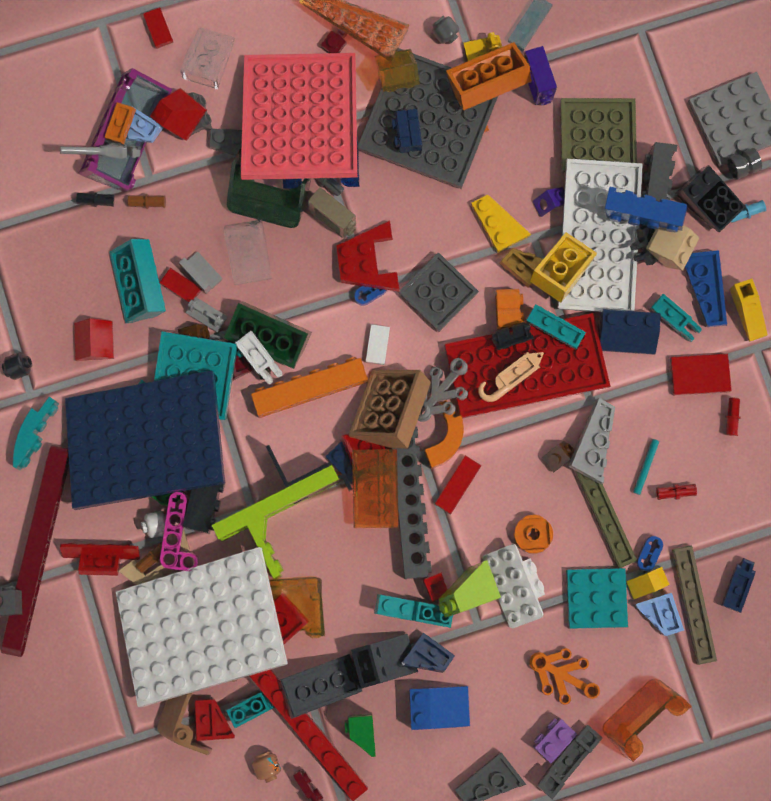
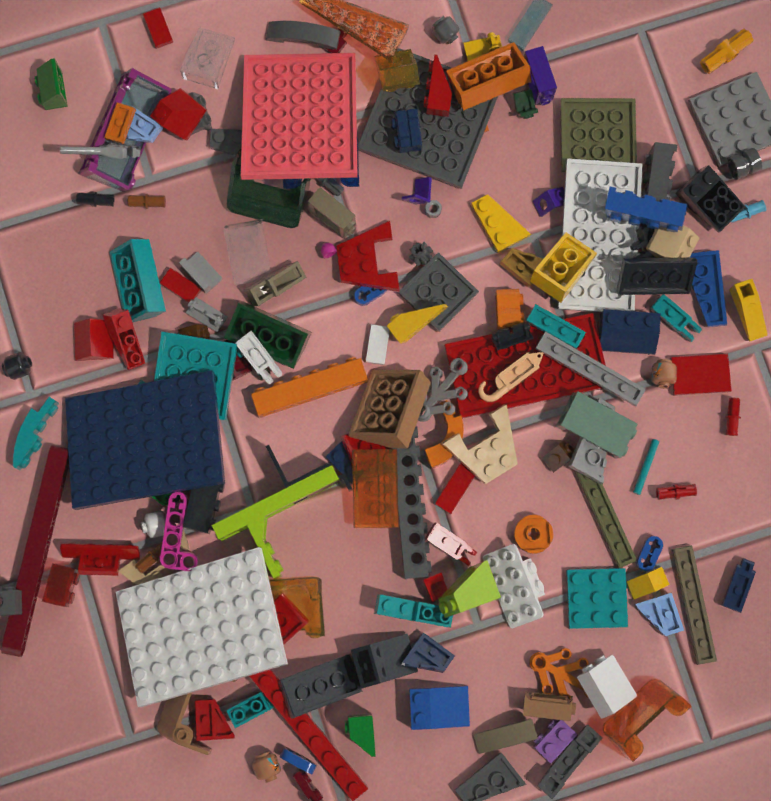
none -> green slope [35,58,68,110]
none -> clear red brick [42,563,80,607]
none -> red slope [103,308,145,370]
none -> dark tan slope [244,261,307,306]
none -> dark grey slope [266,21,341,50]
none -> blue beam [279,748,317,774]
none -> dark pink hinge [321,242,337,259]
none -> yellow slope [387,304,448,344]
none -> dark purple bracket [402,177,432,205]
none -> dark grey gear [409,242,433,266]
none -> red slope [424,54,452,117]
none -> hinge [424,522,477,566]
none -> light grey axle [425,200,442,218]
none -> tan wing [441,405,518,484]
none -> dark tan slope [473,718,538,754]
none -> dark green bracket [512,89,538,119]
none -> medium nougat window [523,691,576,721]
none -> light grey plate [536,331,646,407]
none -> sand green panel [556,391,638,459]
none -> white brick [577,655,637,719]
none -> black tile [616,258,698,295]
none -> nougat head [651,359,677,389]
none -> light orange piece [700,28,754,74]

